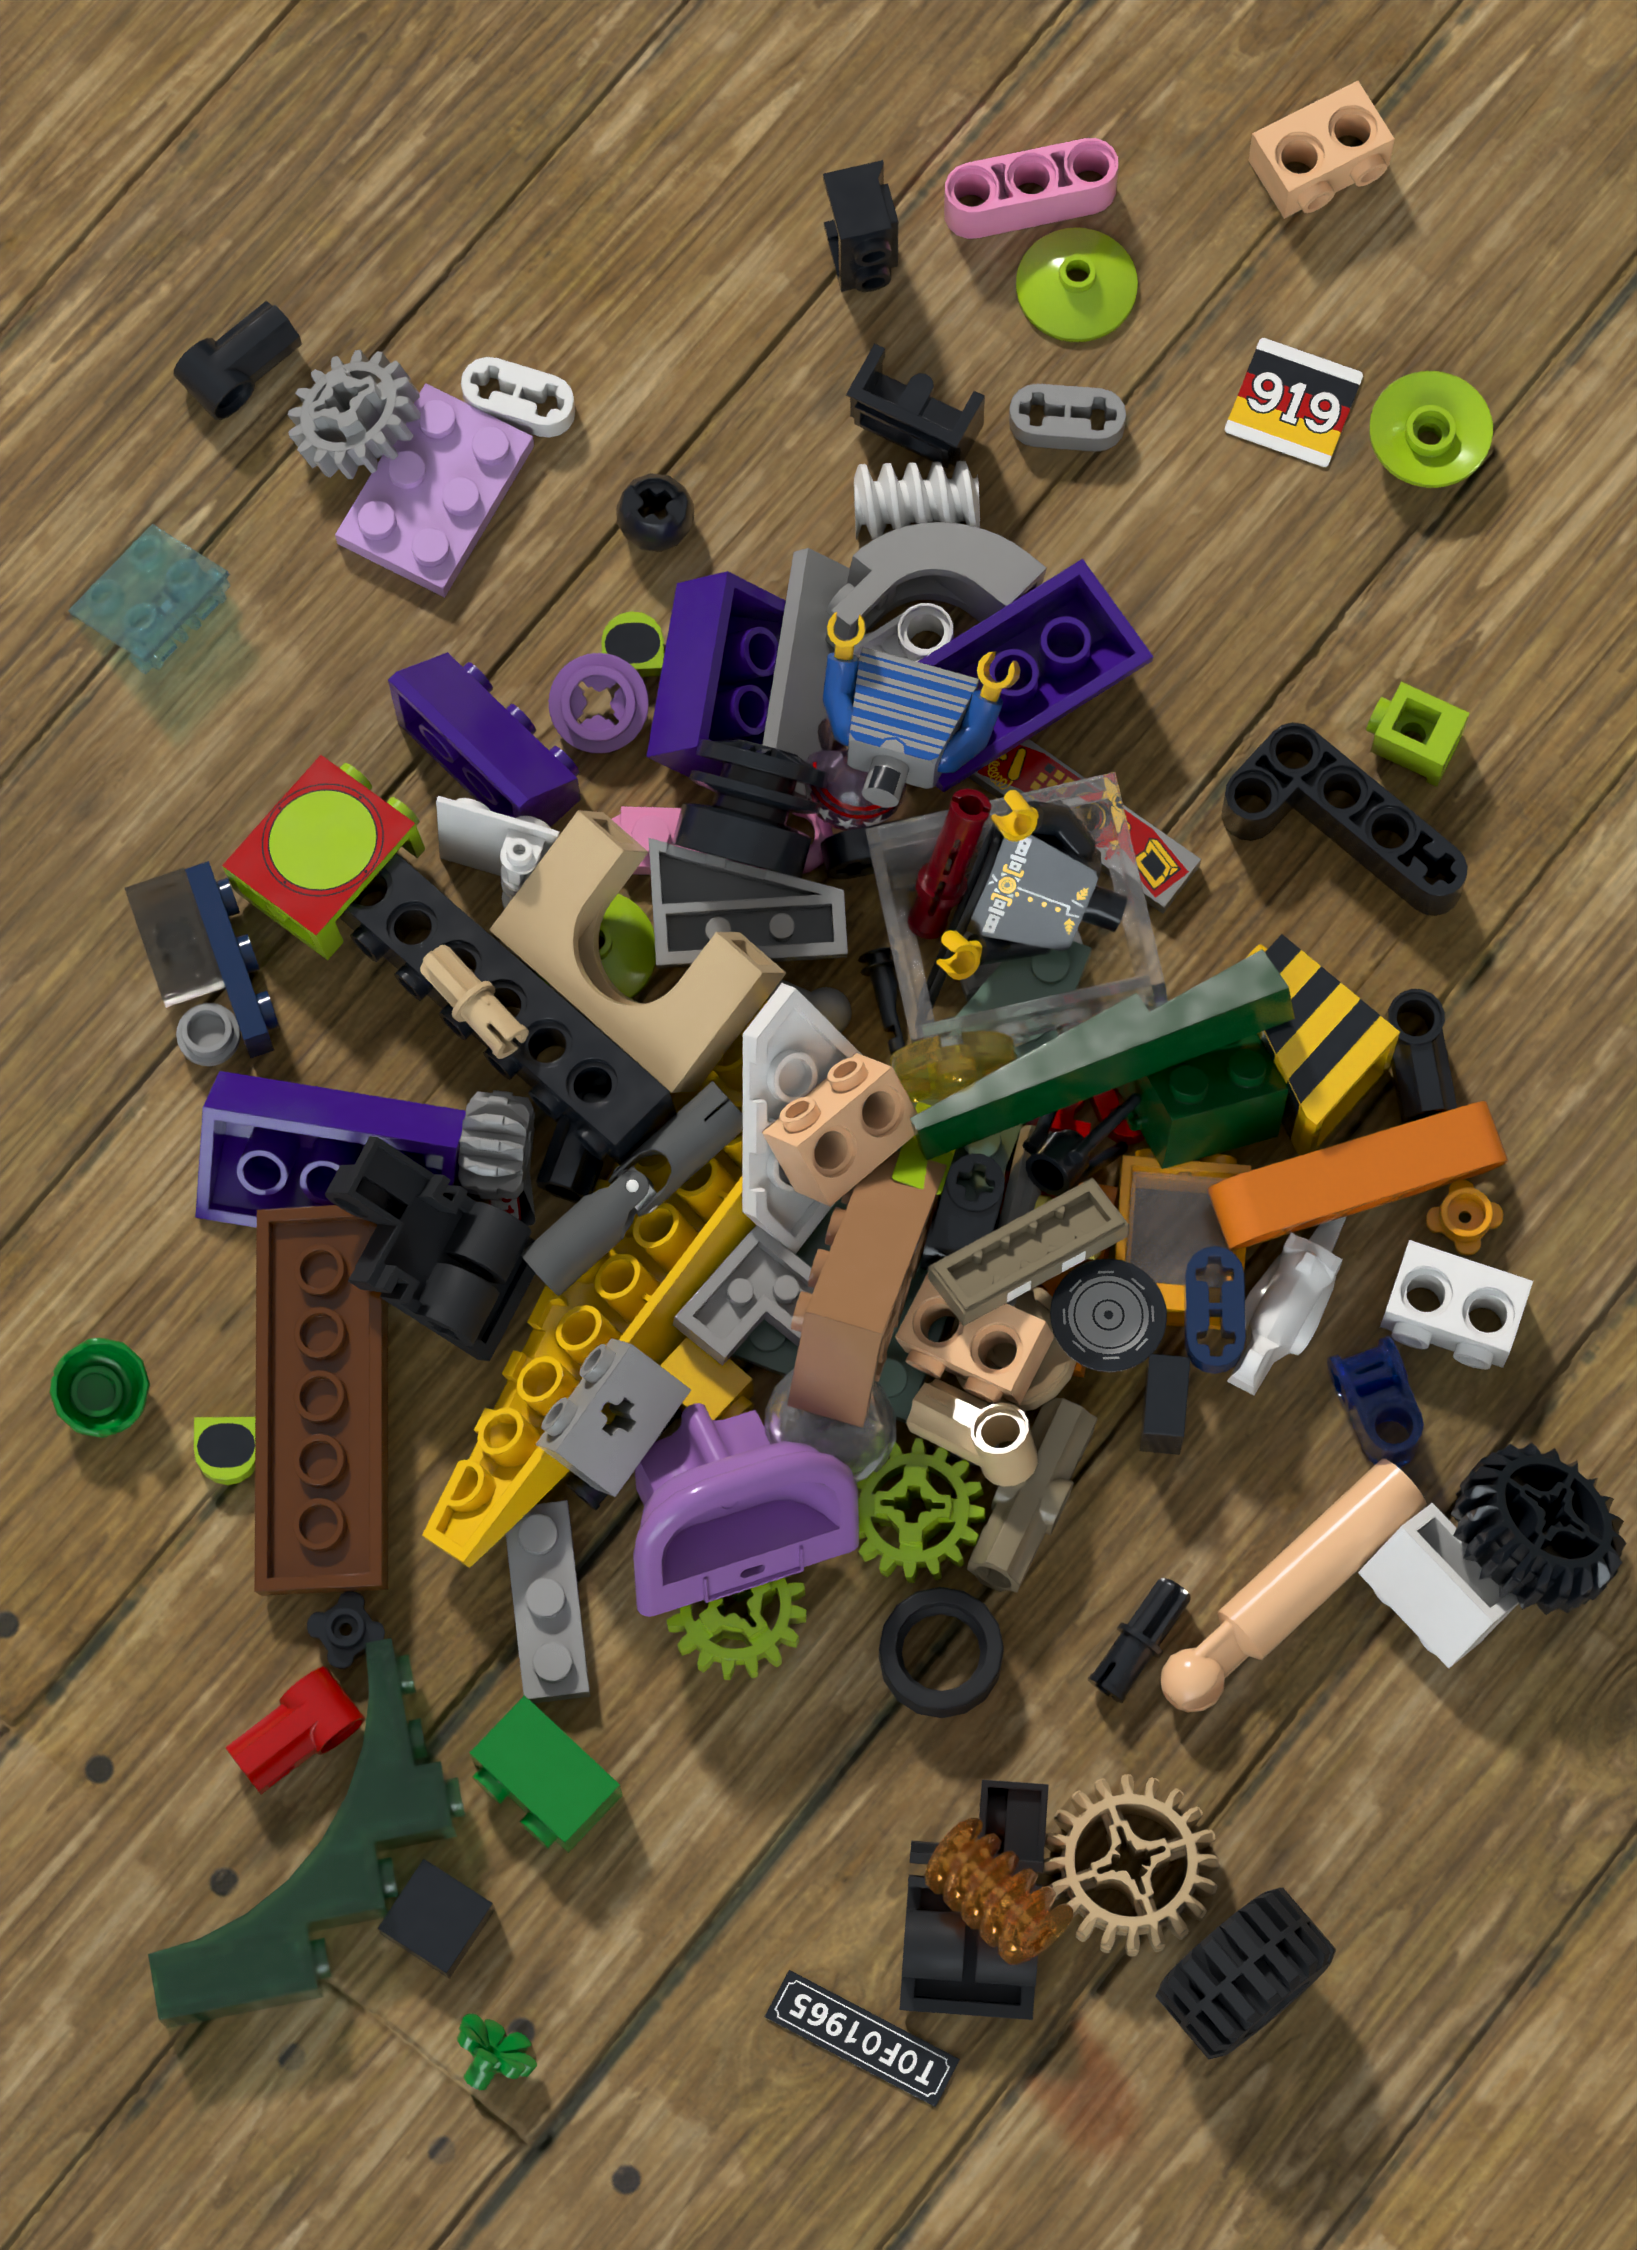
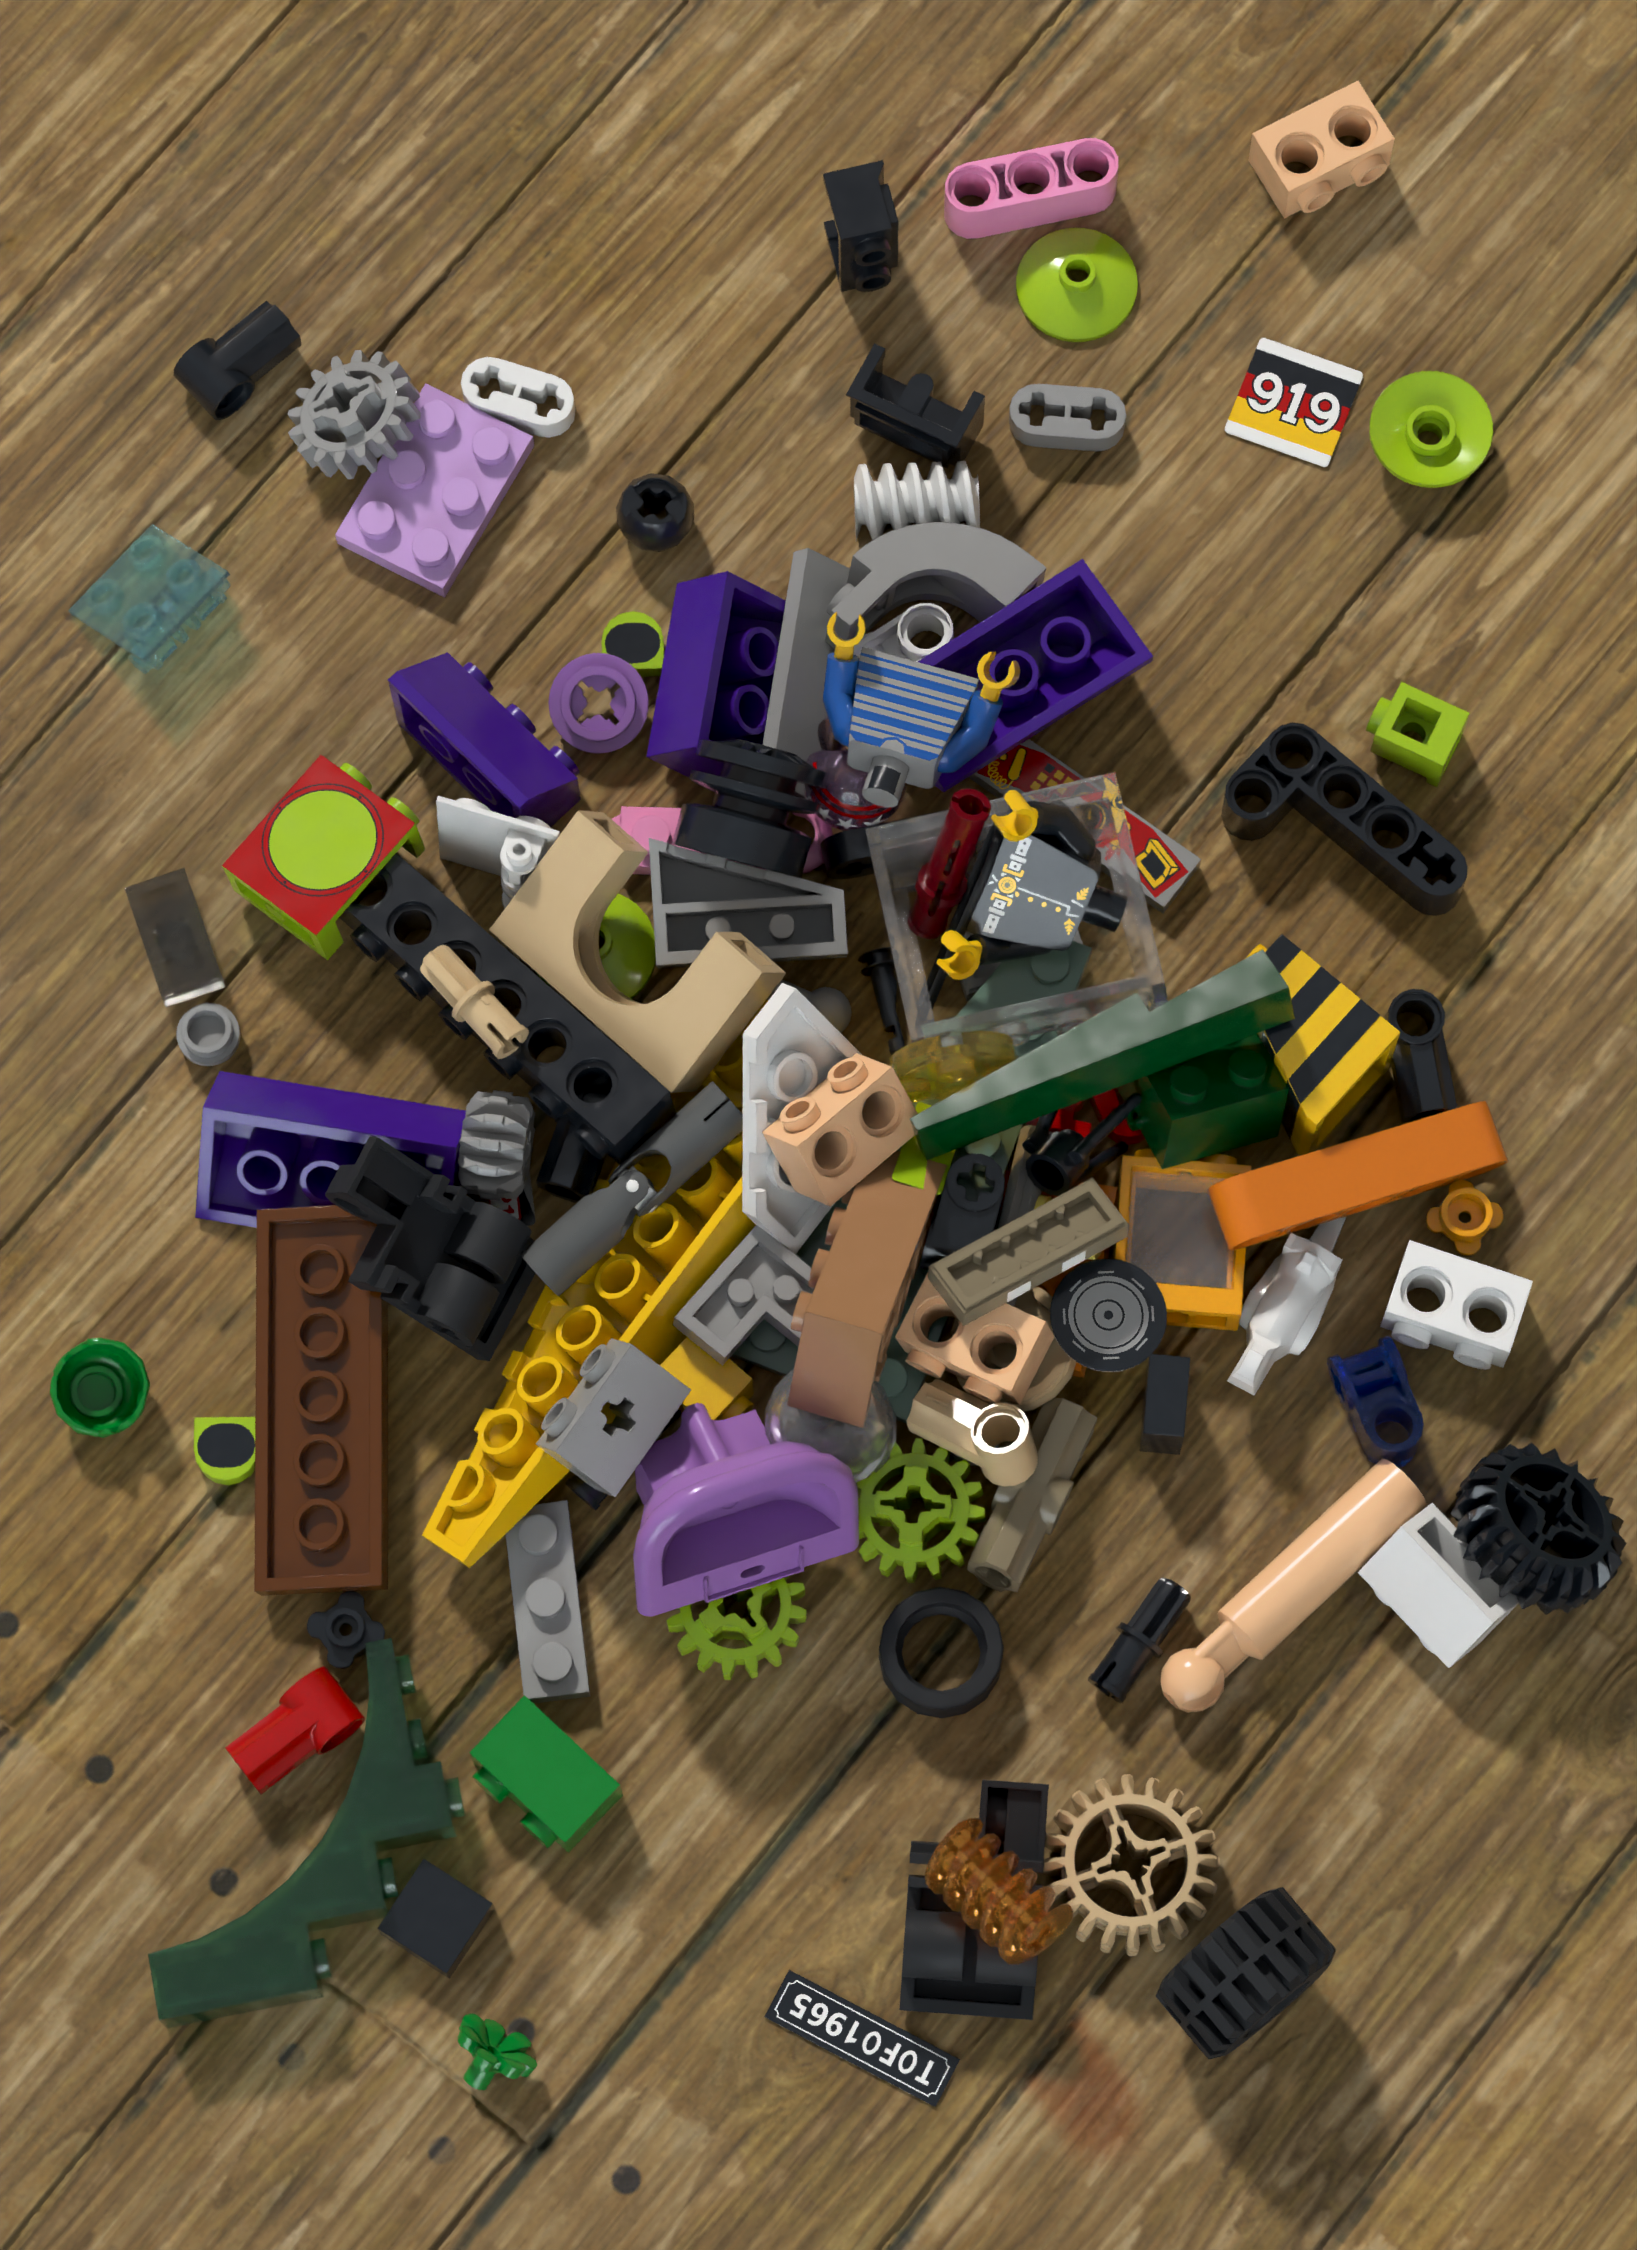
dark blue plate [185,861,280,1059] -> none
dark blue beam [1184,1246,1246,1374] -> none

